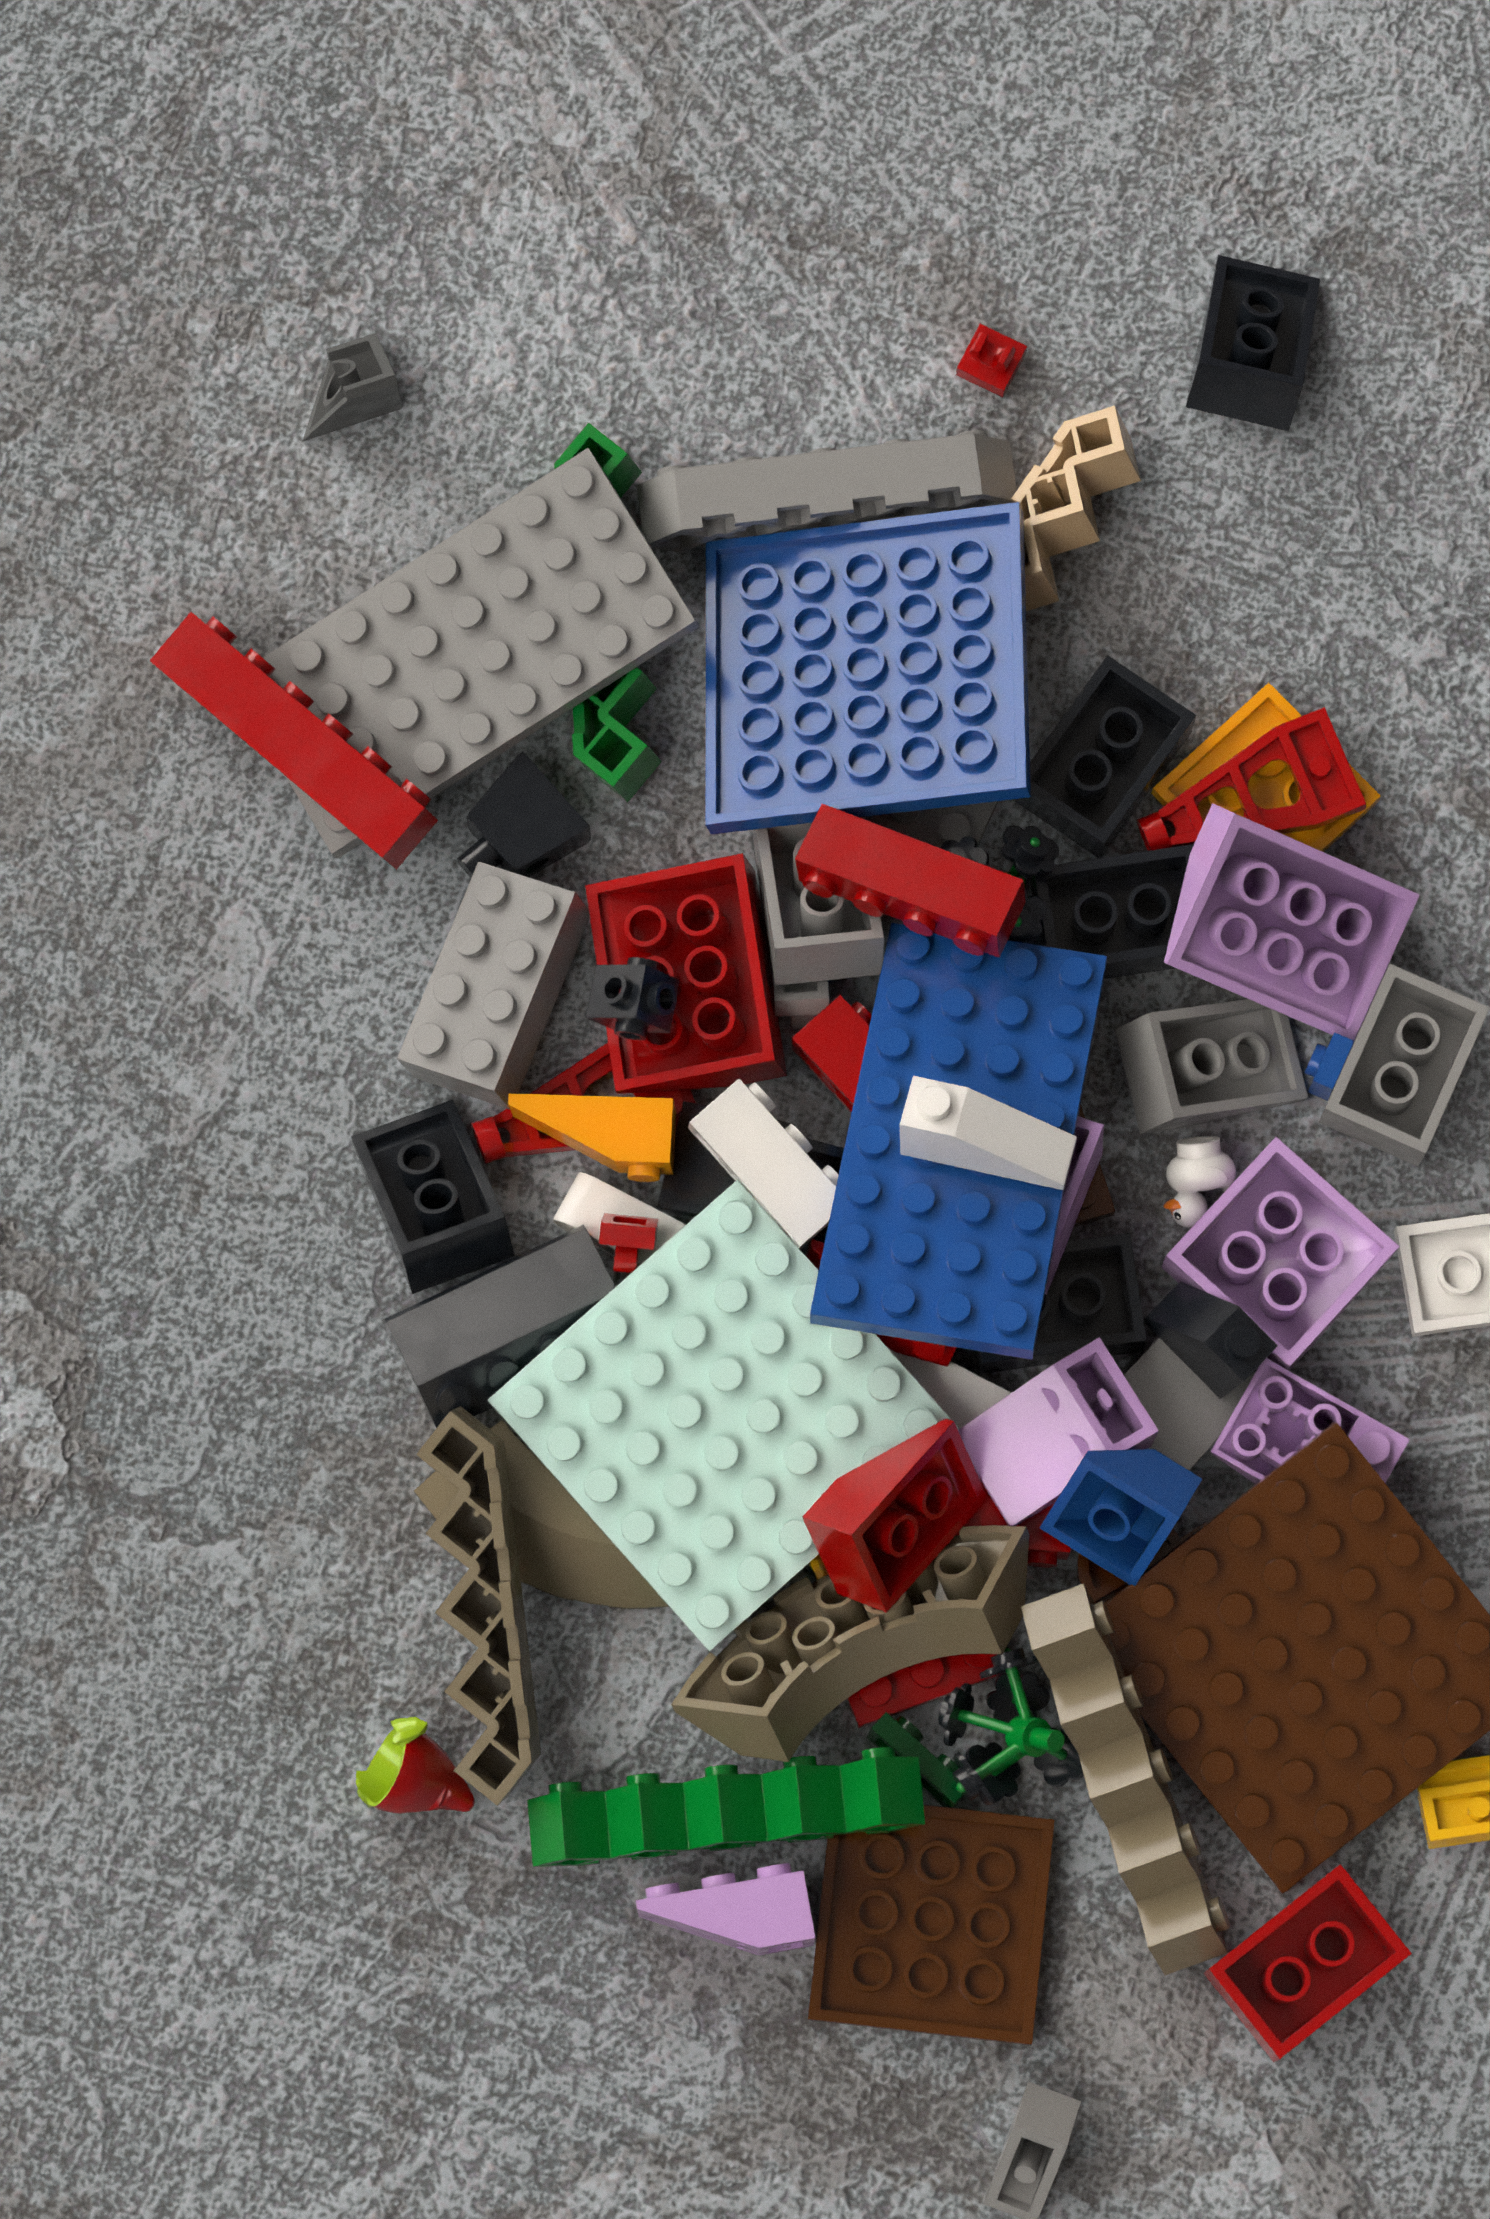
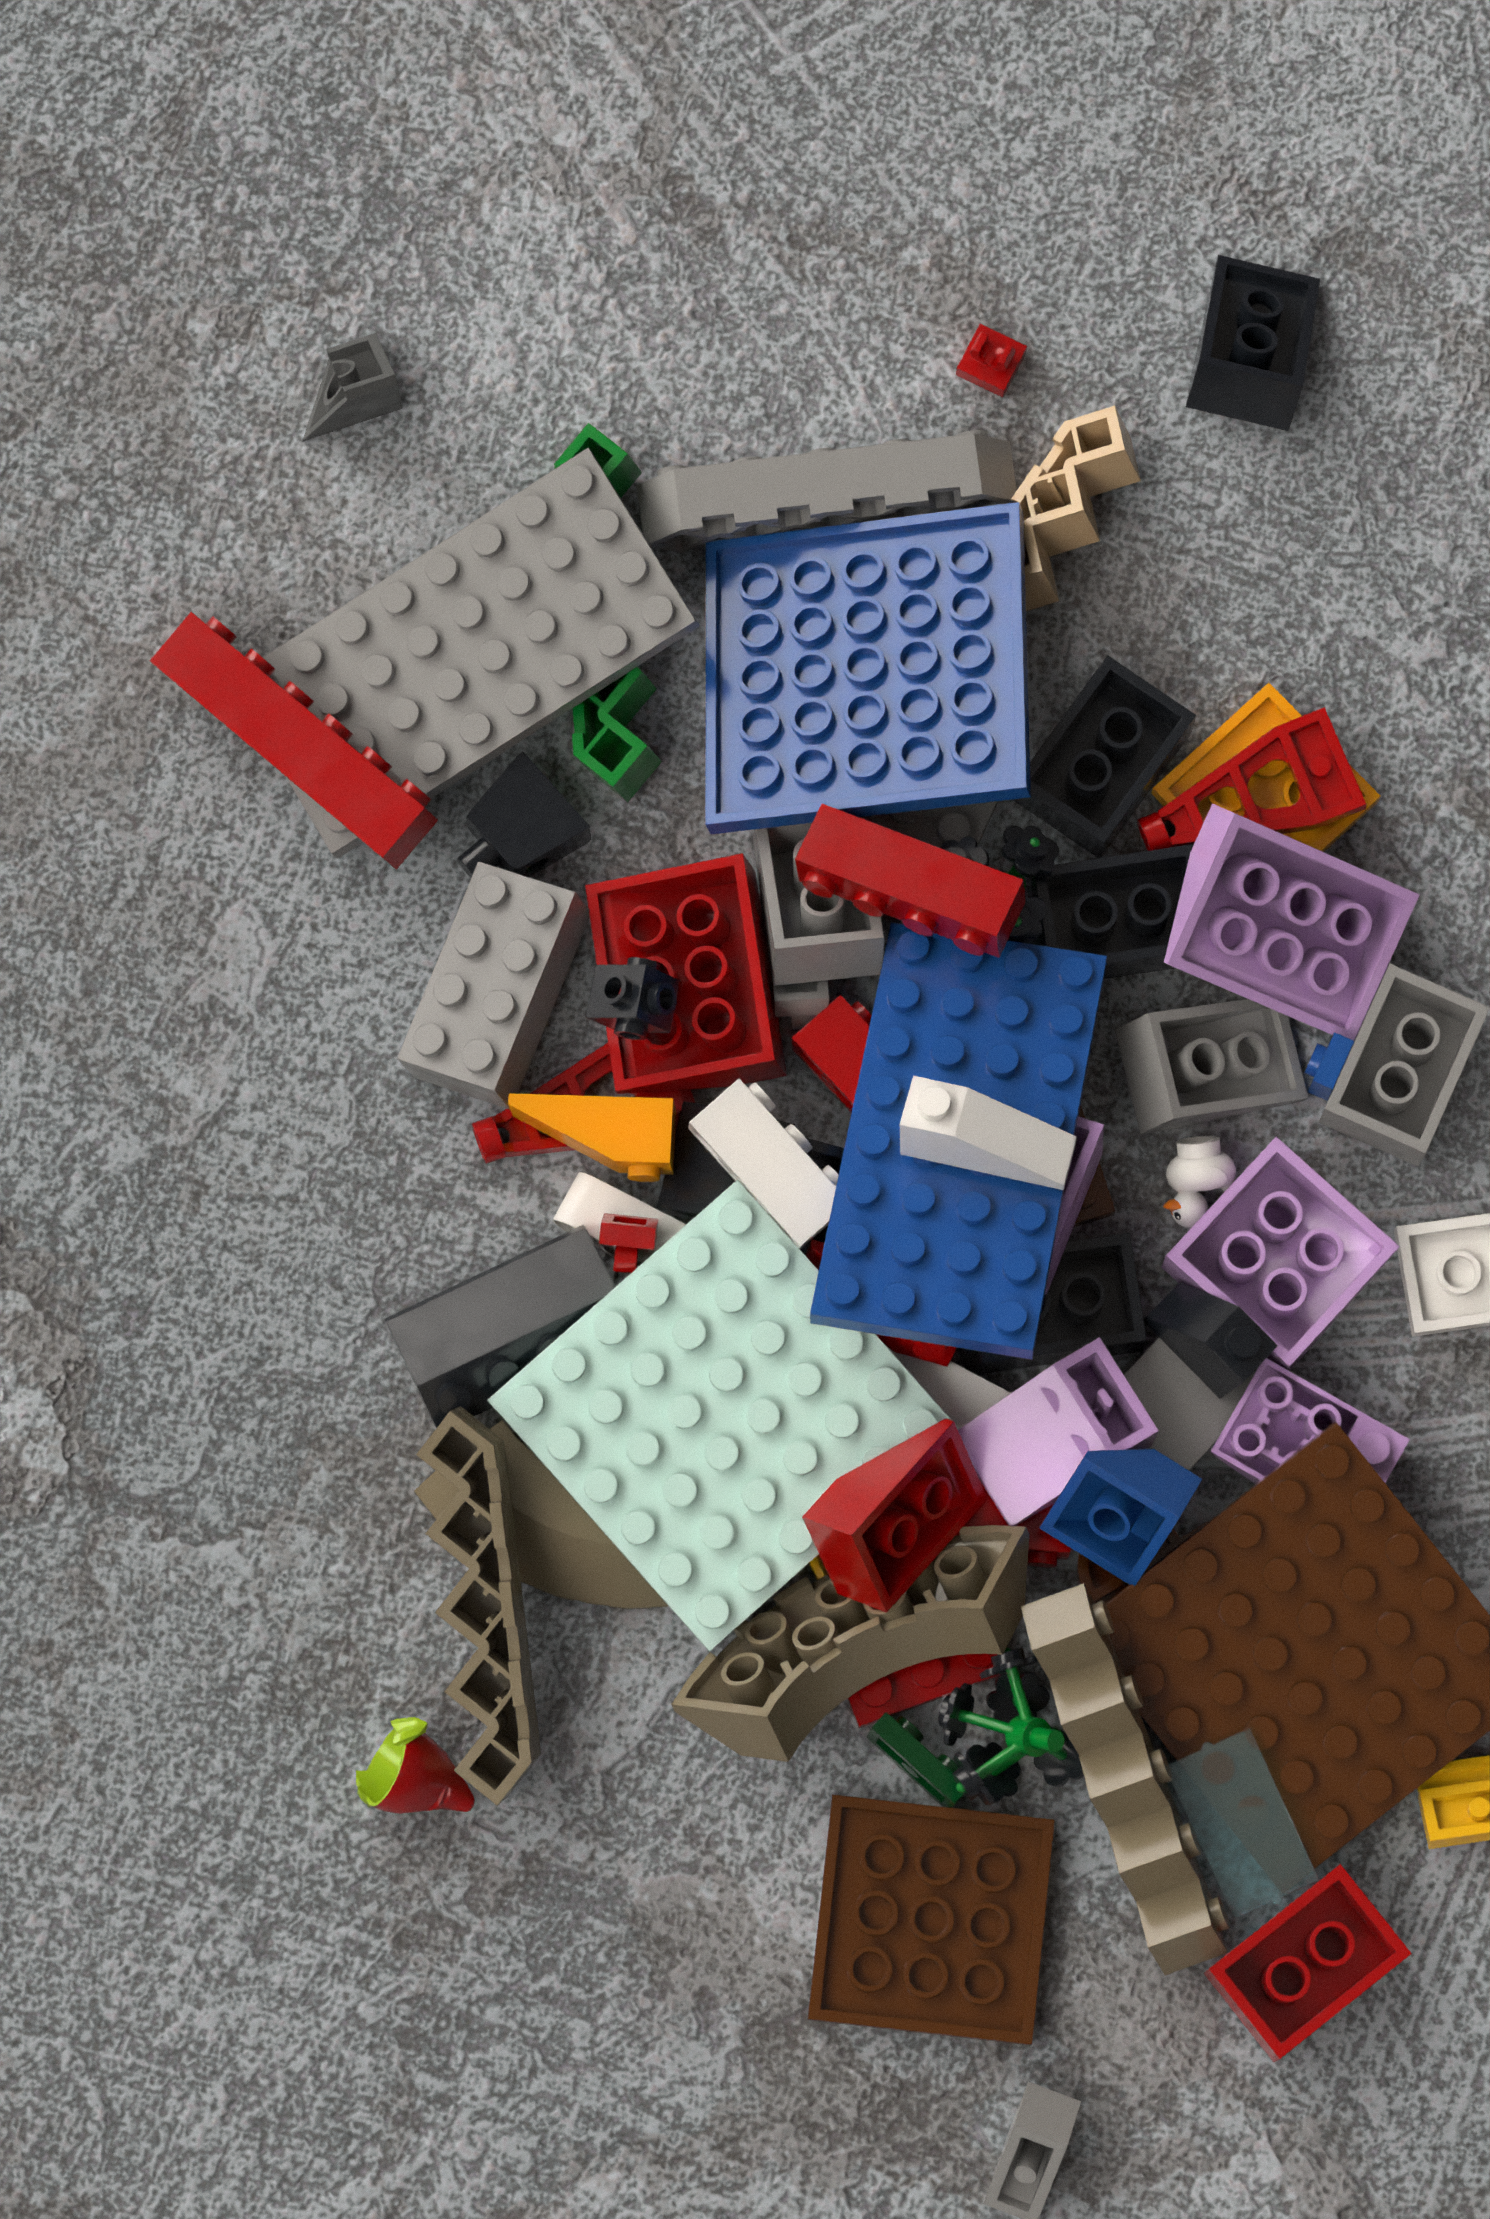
black slope [351,1100,515,1294] -> none
green brick [527,1747,925,1867] -> none
lavender slope [636,1863,815,1956] -> none
none -> clear light blue piece [1169,1728,1319,1918]

